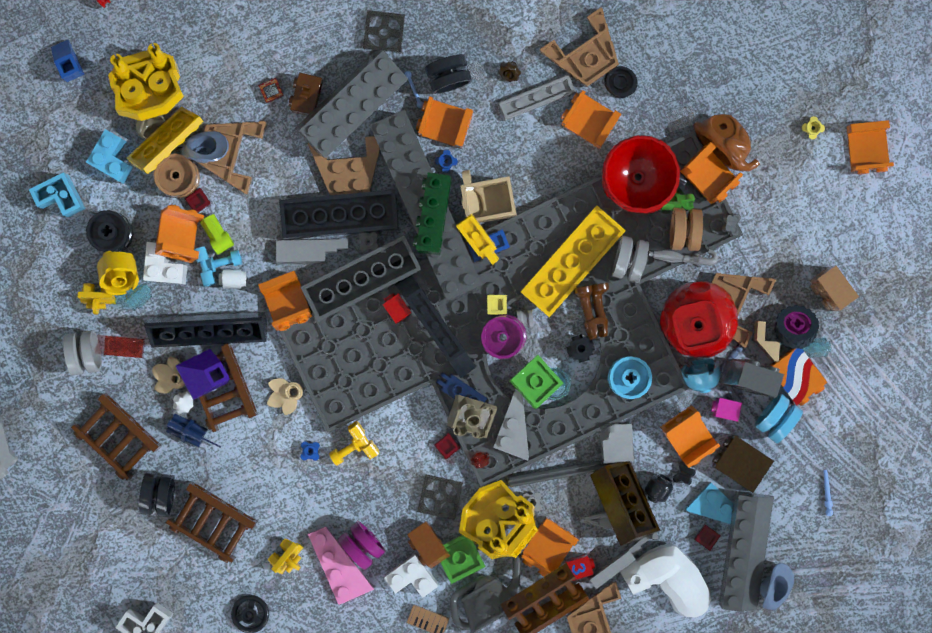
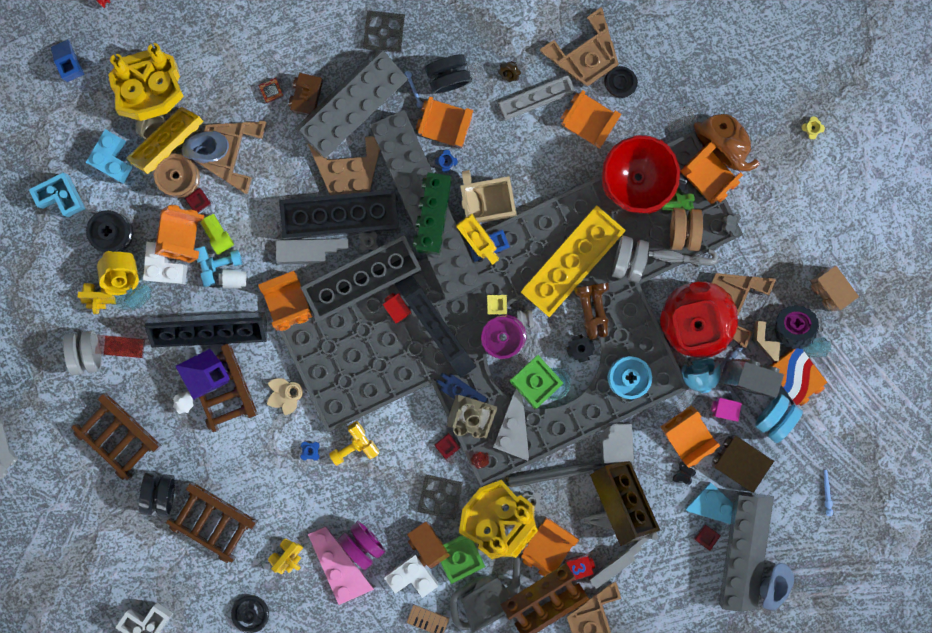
tan plate [152,356,185,393] -> none
dark blue piece [166,414,221,448] -> none
white piece [620,543,711,618] -> none
black head [645,474,673,503] -> none
orange panel [846,120,894,175] -> none

